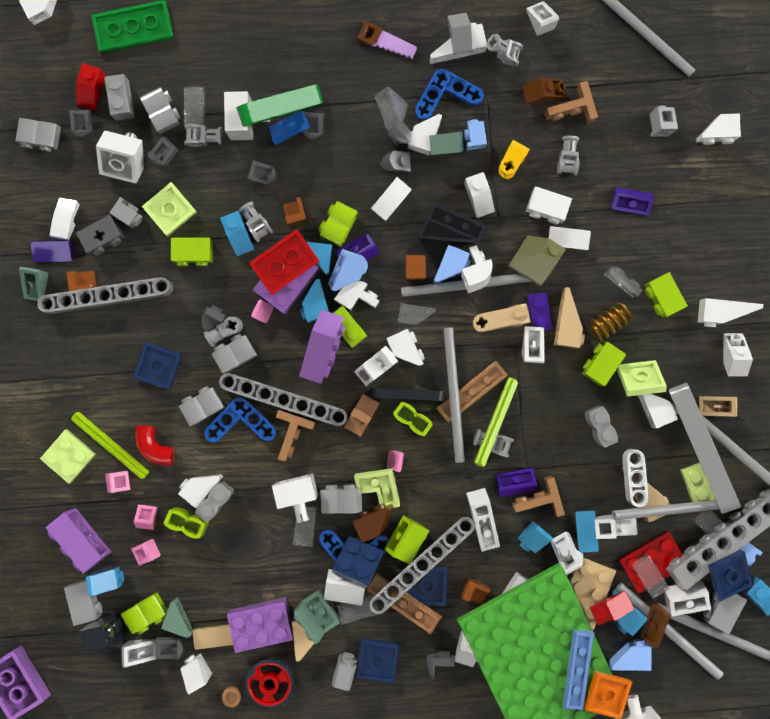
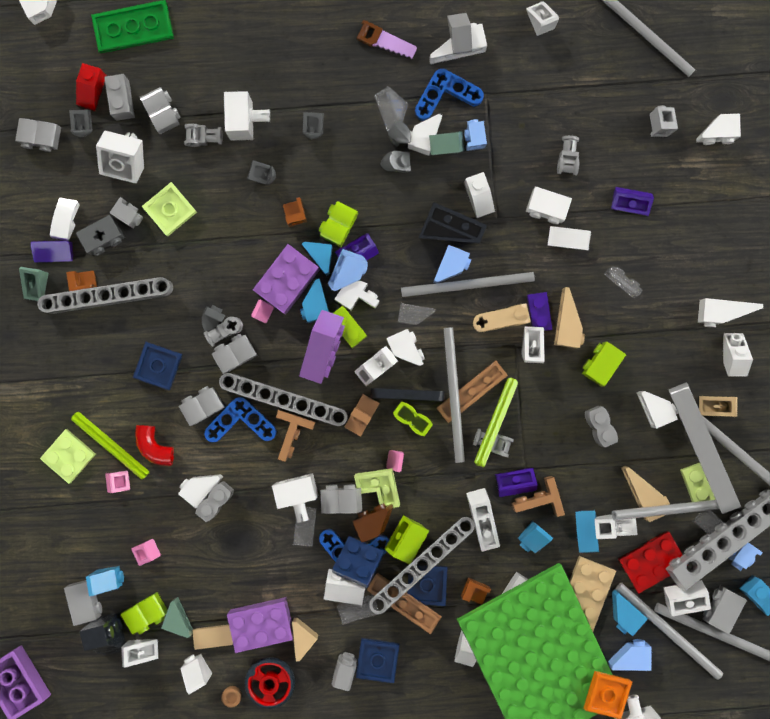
medium lavender brick [46,508,111,573] -> none
bright pink slope [134,505,157,530] -> none
dark grey plate [148,137,178,166] -> none
dark grey plate [155,637,184,660] -> none
lime brick [164,507,209,538] -> none
lime brick [171,238,213,266] -> none
clear tile [184,87,204,126] -> none
dark azure slope [220,211,255,257] -> none
beam [236,84,324,127] -> none
light grey connector [238,202,273,242] -> none
red plate [249,229,320,296] -> none
blue slope [269,110,311,145] -> none
sand green bracket [294,589,341,644] -> none
white slope [371,177,411,221] -> none
dark orange panel [406,255,426,280] -> none
dark grey plate [427,651,455,679] -> none
white brick [461,245,492,293] -> none
light grey connector [487,34,523,66] -> none
yellow piece [498,140,530,179] -> none
olive slope [508,236,566,287] -> none
reddish brown slope [522,77,567,105] -> none
medium nougat bracket [545,81,598,124] -> none
white slope [550,532,583,575] -> none
medium blue tile [562,629,594,710] -> none
pearl gold piece [589,302,633,342] -> none
slope [589,591,634,625] -> none
yellowish green plate [617,360,667,396] -> none
white beam [623,449,648,507] -> none
clear tile [631,554,670,599] -> none
reddish brown plate [640,604,671,648] -> none
lime brick [645,272,687,318] -> none
dark blue plate [708,550,753,602] -> none

